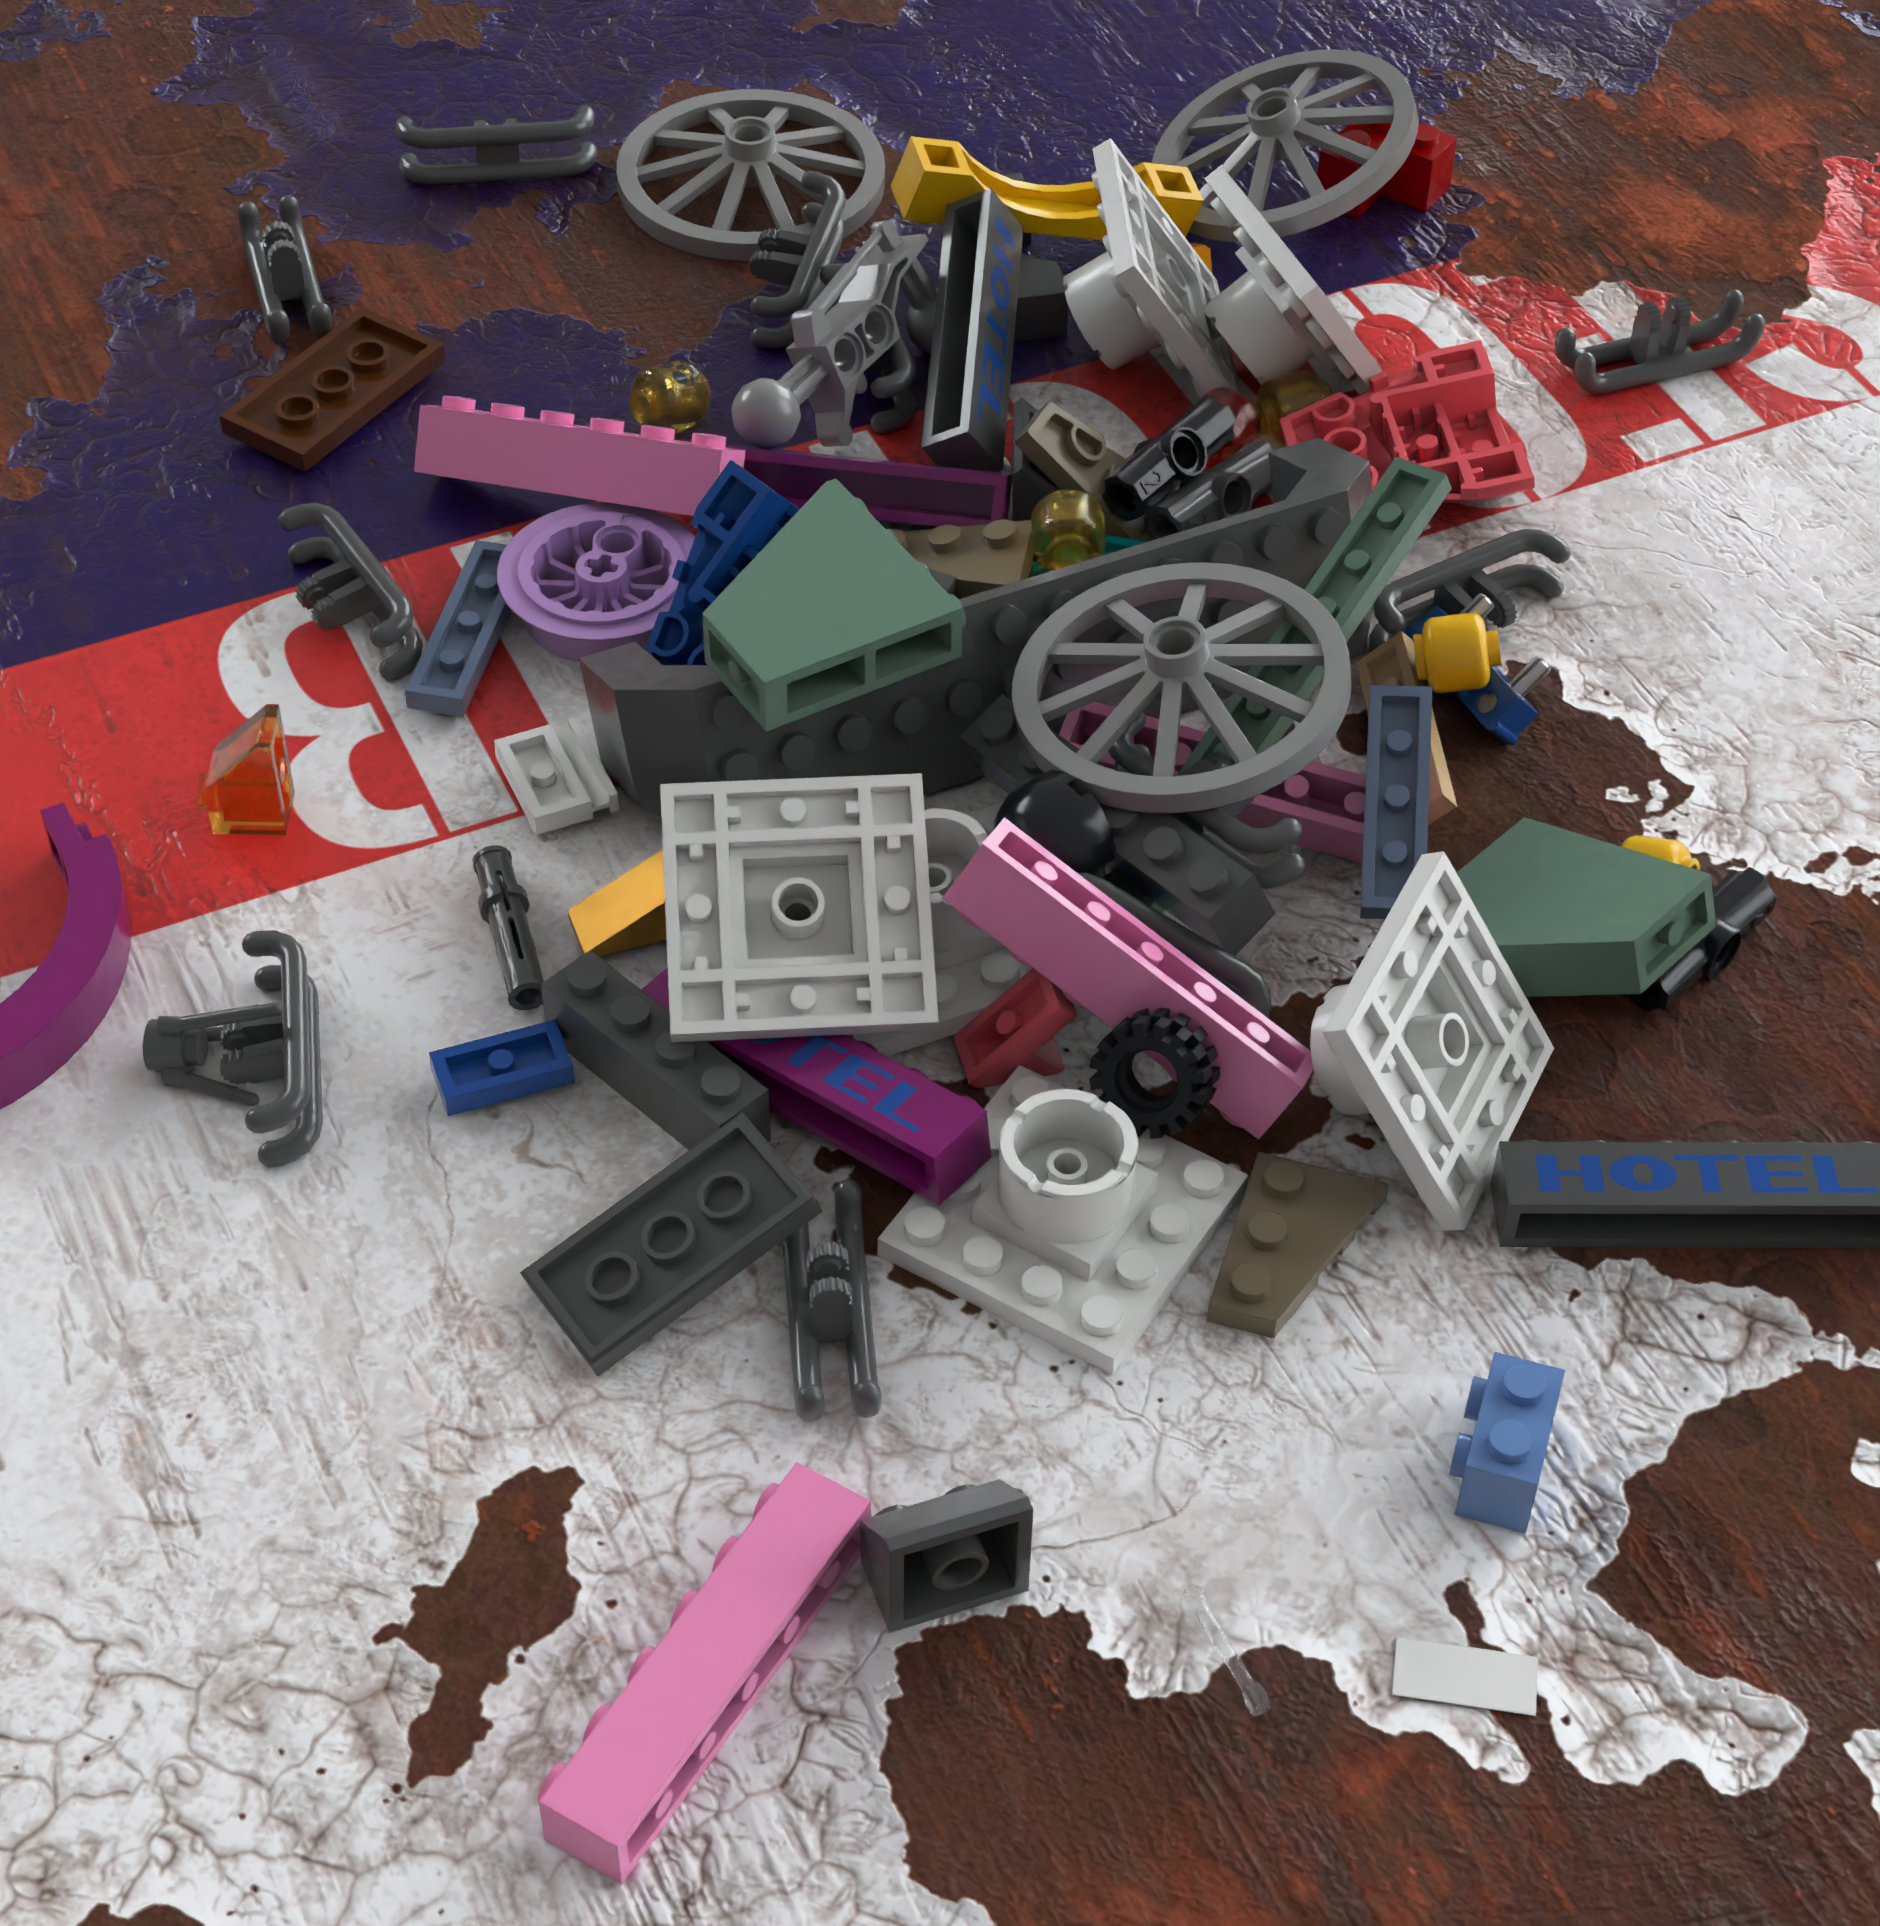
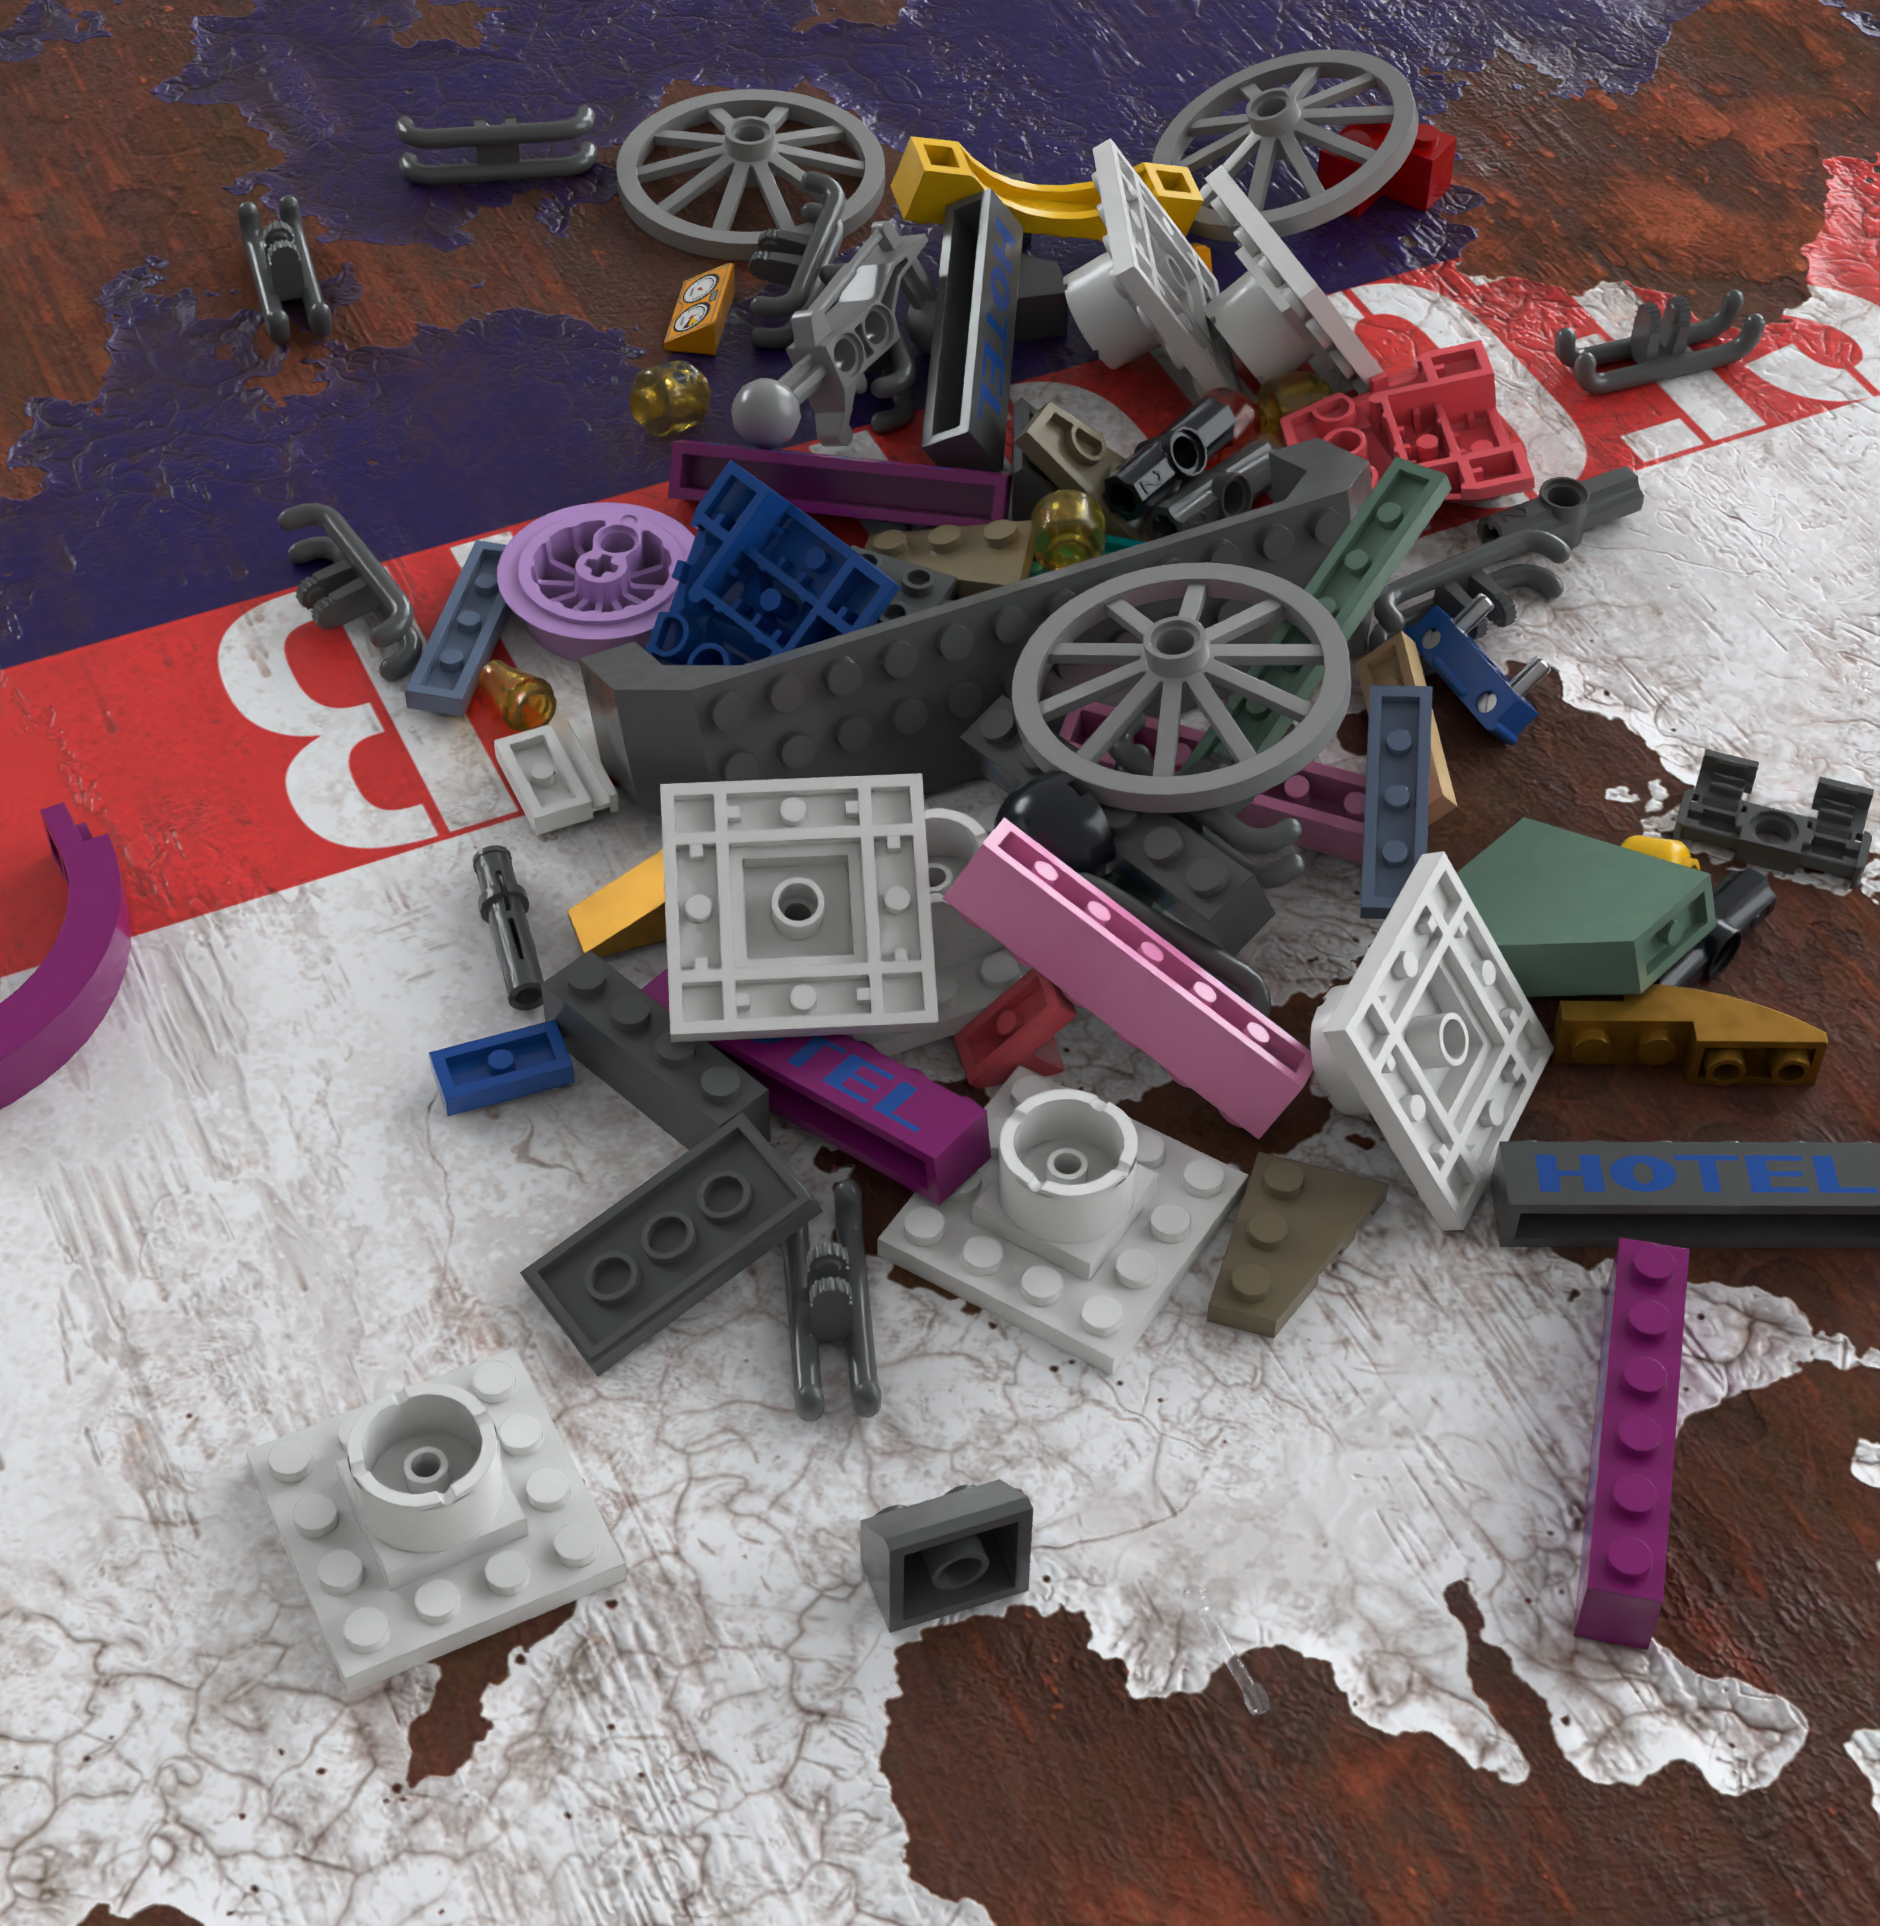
dark grey plant [143,1002,283,1106] -> none
clear orange slope [197,704,295,835] -> none
reddish brown plate [219,307,445,472] -> none
dark grey piece [220,930,323,1167] -> none
bright pink brick [414,396,746,516] -> none
bright pink brick [538,1462,871,1885] -> none
sand green slope [702,478,966,732] -> none
black tyre [1089,1008,1220,1139] -> none
white sticker [1392,1636,1539,1716] -> none
yellow head [1413,612,1502,693] -> none
medium blue brick [1449,1352,1565,1534] -> none
none -> white piece [246,1347,627,1694]
none -> clear yellow cone [478,660,557,731]
none -> light orange slope [664,263,735,355]
none -> dark grey piece [1477,466,1644,561]
none -> pearl gold slope [1551,984,1828,1086]
none -> magenta brick [1573,1237,1690,1650]
none -> dark grey piece [1672,749,1874,889]

